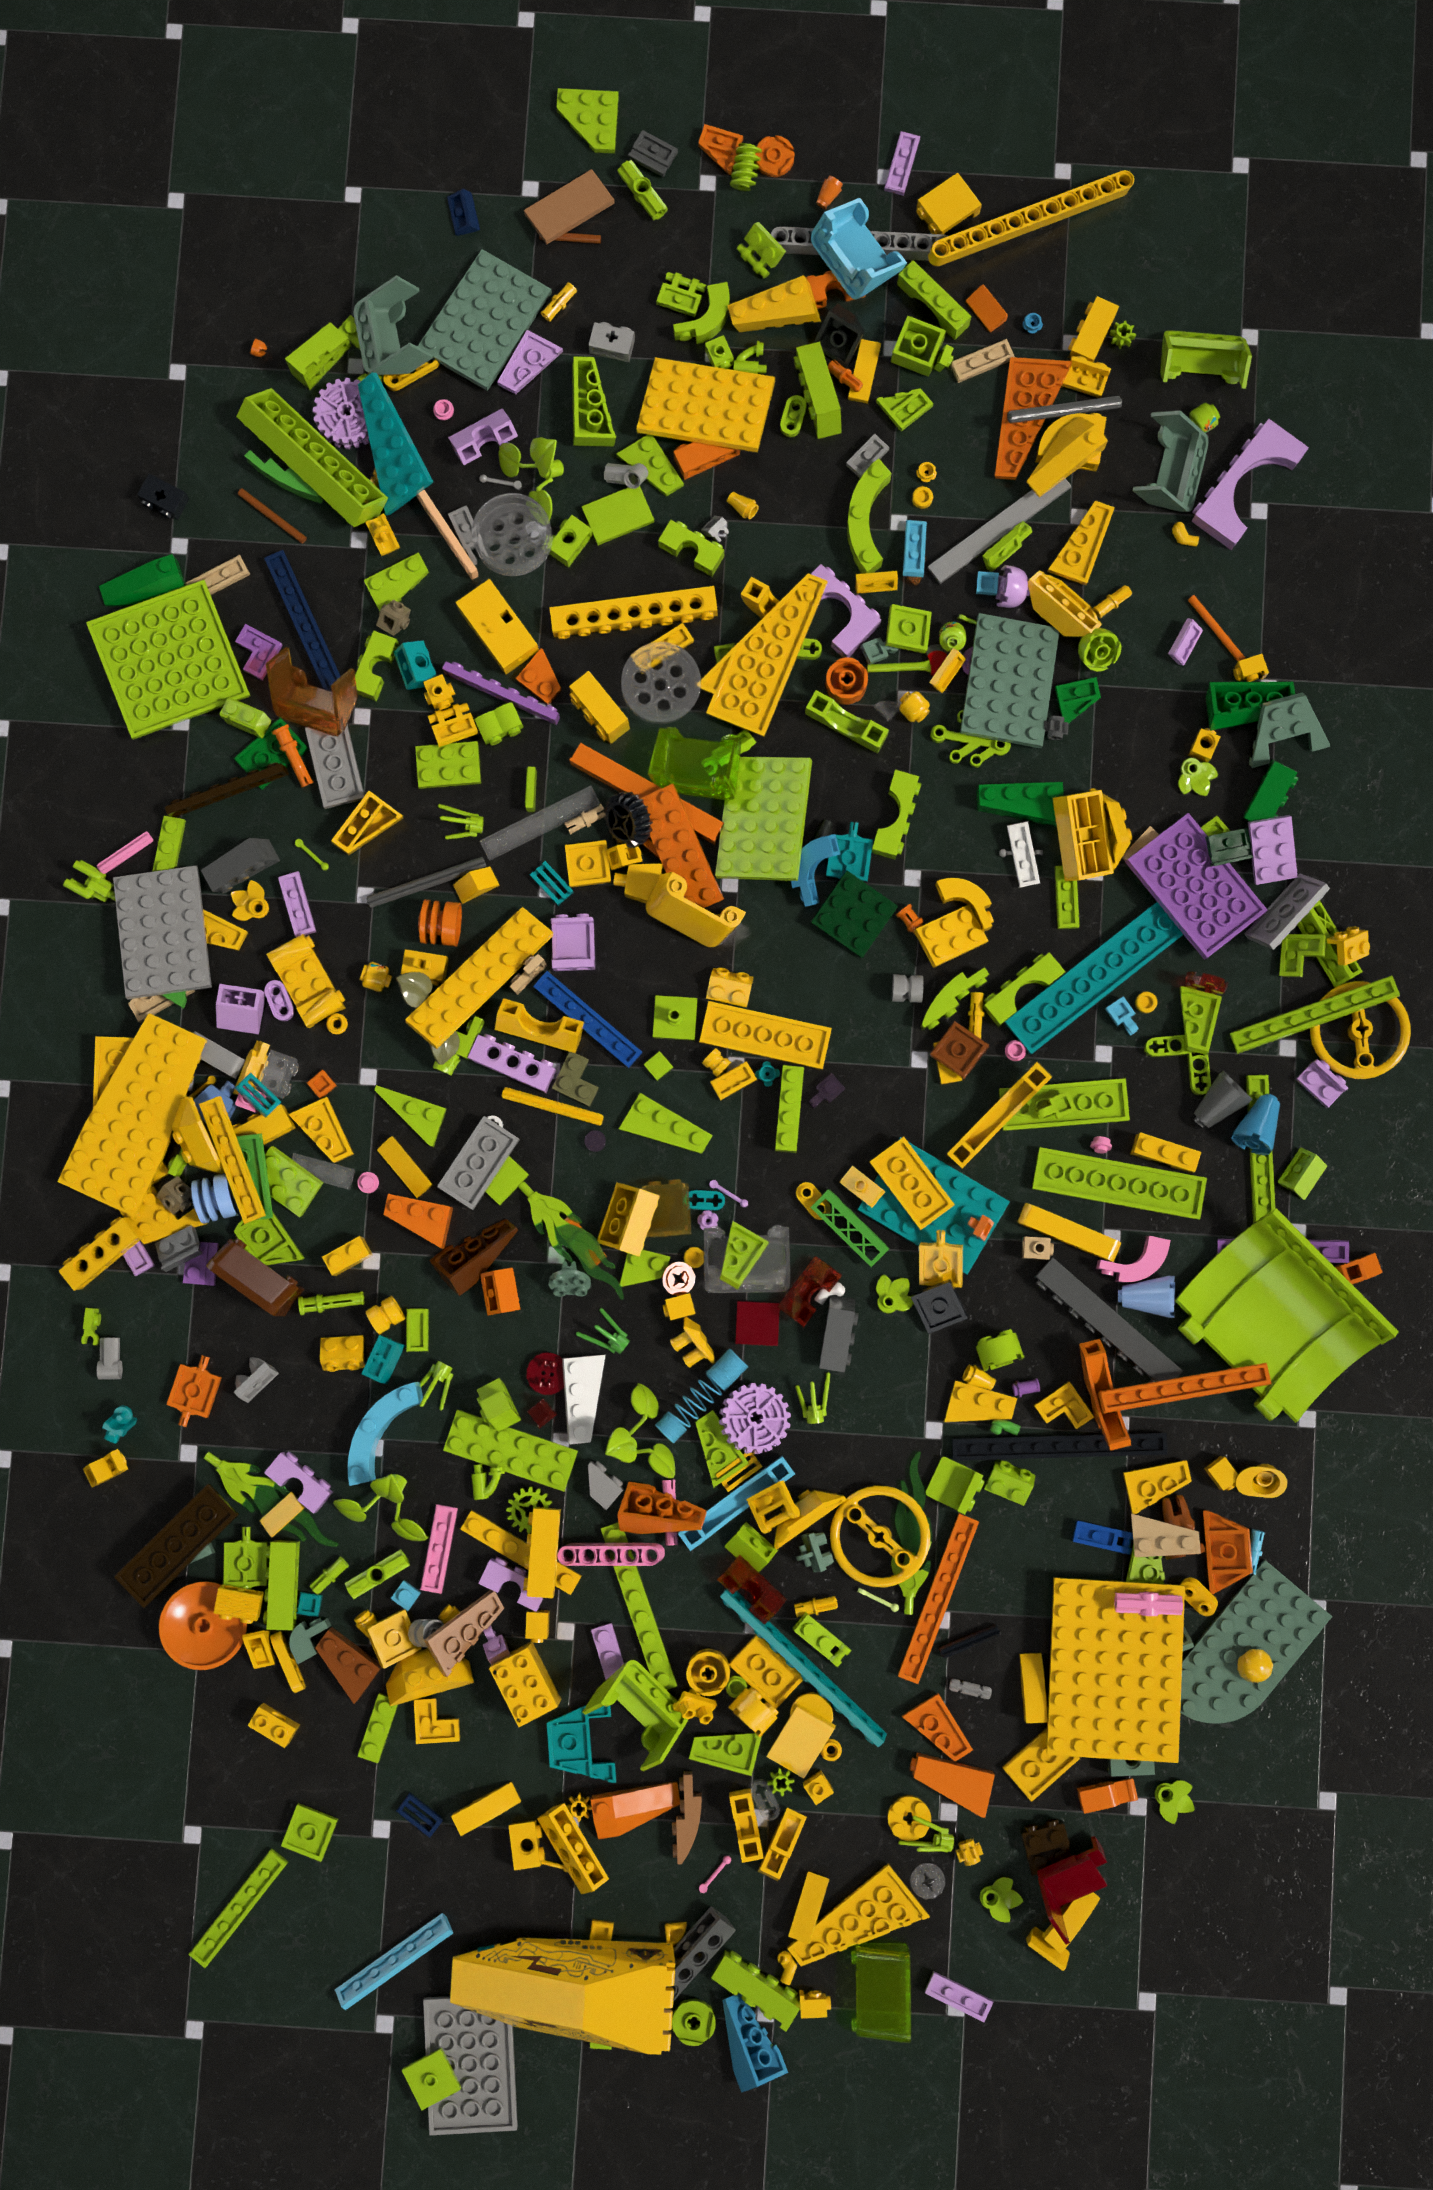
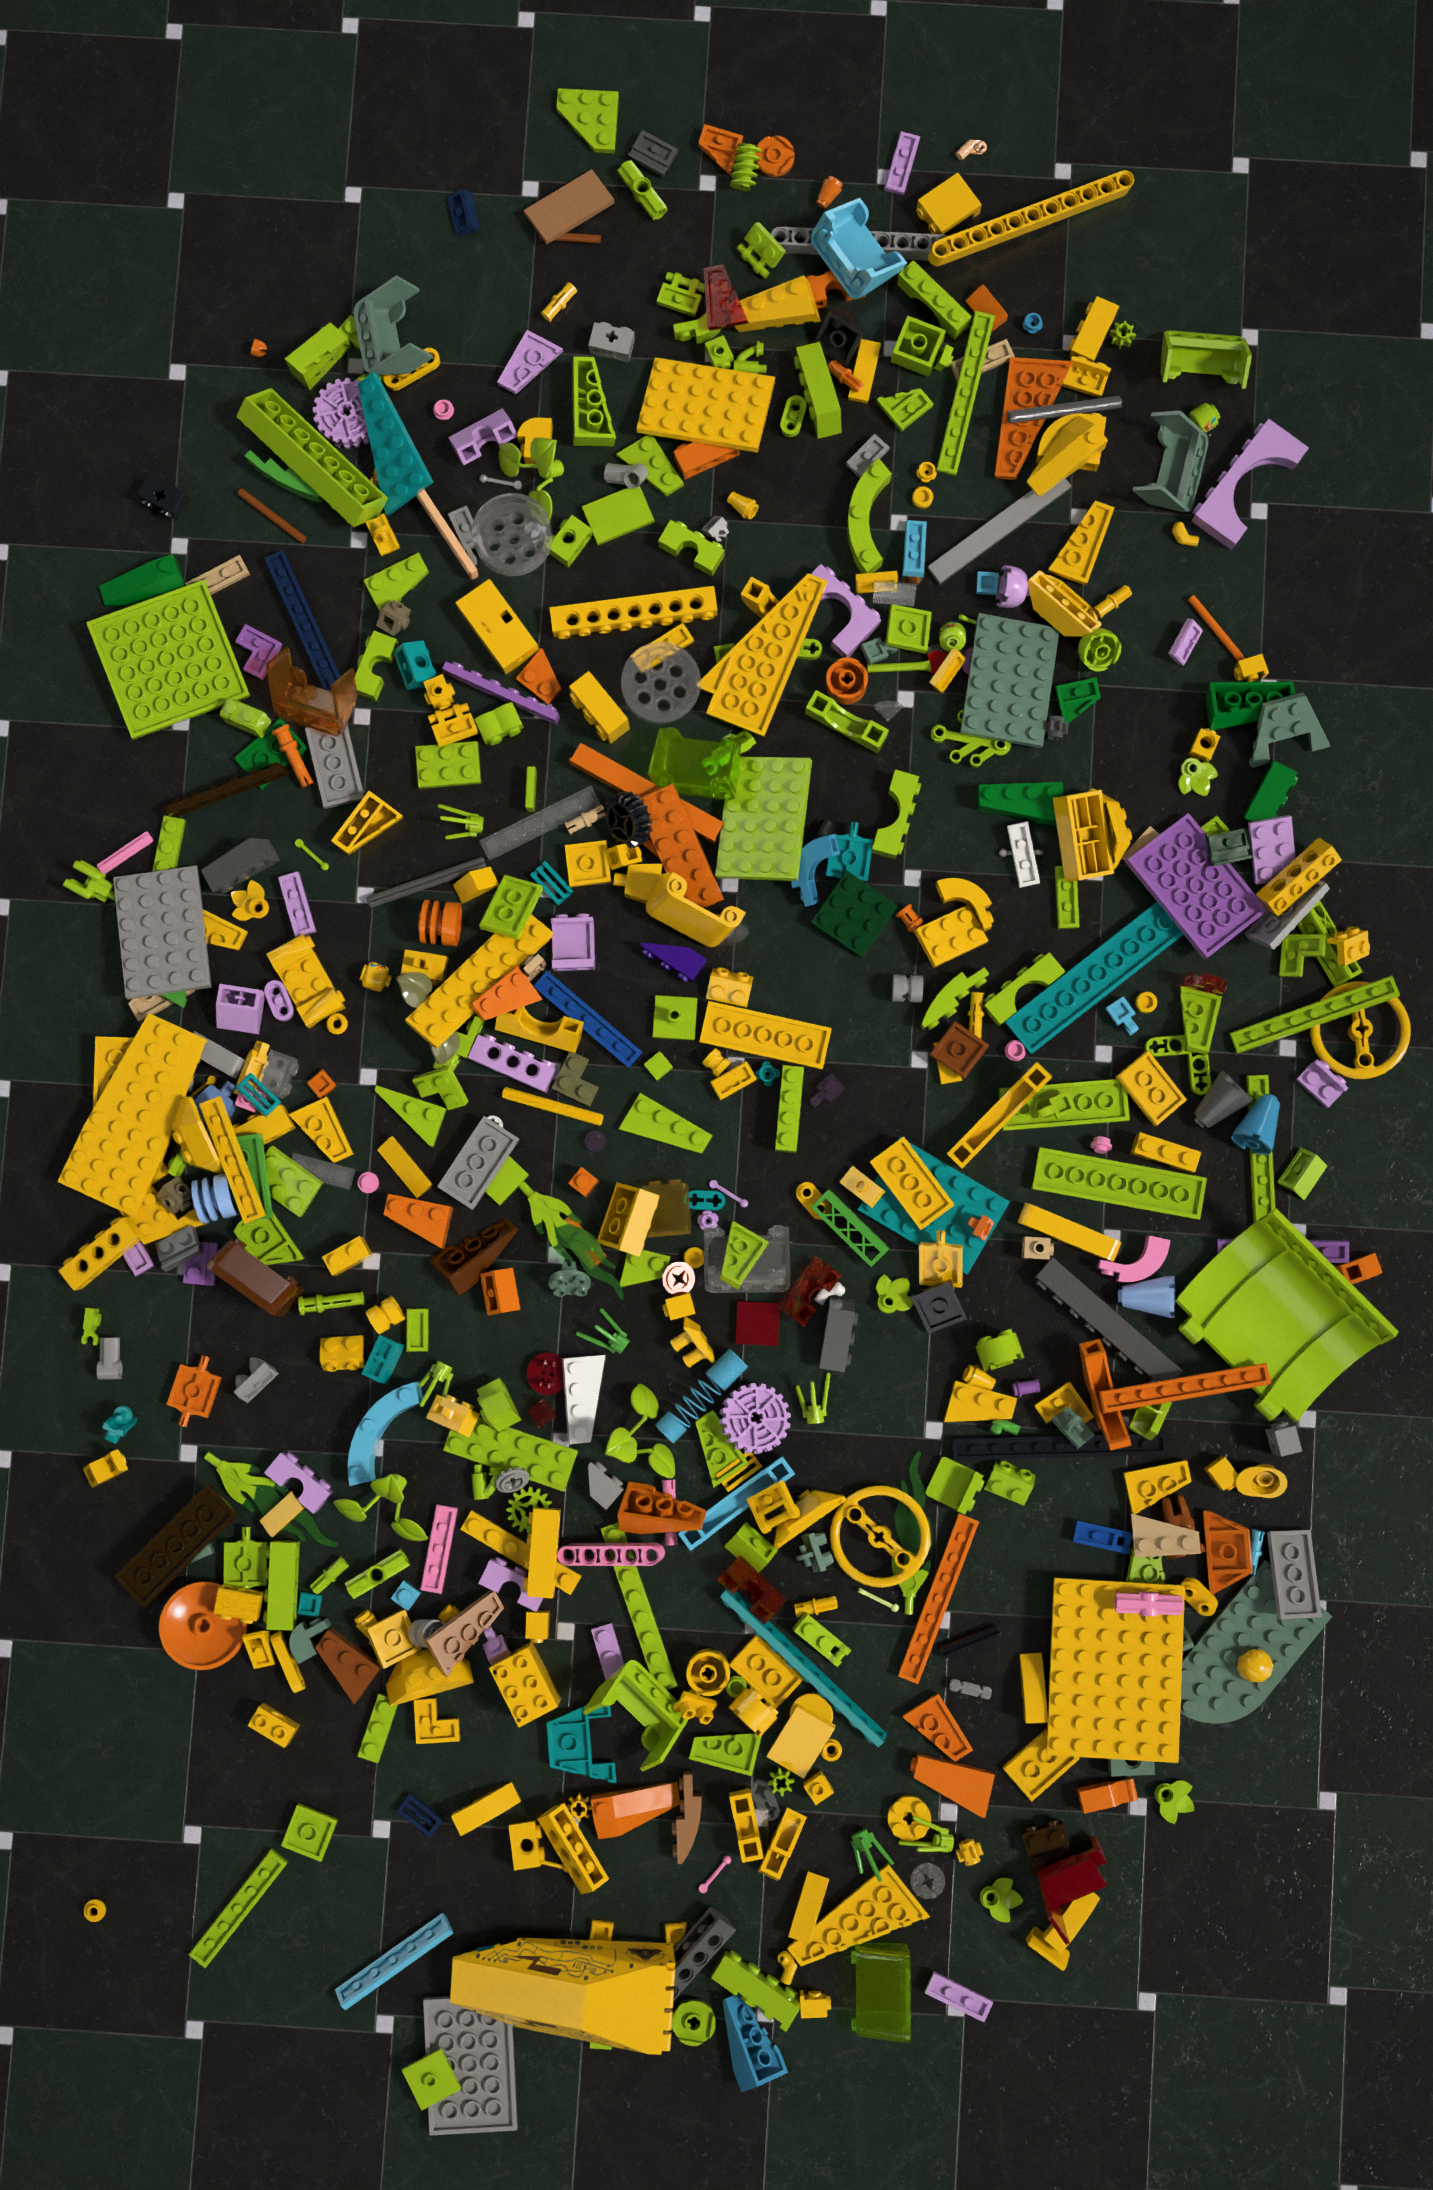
sand green plate [417,249,552,391] -> none
yellow head [899,691,930,723] -> none
lime hinge [982,521,1032,572] -> none
none -> yellow plate [84,1899,106,1922]
none -> lime plate [412,1066,469,1110]
none -> yellow brick [426,1394,480,1438]
none -> orange wing [470,966,542,1021]
none -> lime tile [479,875,543,940]
none -> light grey gear [495,1466,529,1493]
none -> yellow brick [517,418,553,464]
none -> orange brick [568,1167,599,1198]
none -> dark purple slope [640,943,707,983]
none -> clear red wing [704,264,749,331]
none -> bright green plant [851,1829,894,1882]
none -> clear panel [872,581,916,606]
none -> lime tile [936,311,995,476]
none -> light nougat arm [956,140,987,161]
none -> sand green hips [1052,1406,1094,1449]
none -> yellow tile [1116,1050,1187,1126]
none -> lime panel [1129,1402,1172,1441]
none -> yellow brick [1256,838,1342,917]
none -> light grey brick [1265,1421,1302,1457]
none -> light grey plate [1267,1530,1322,1620]

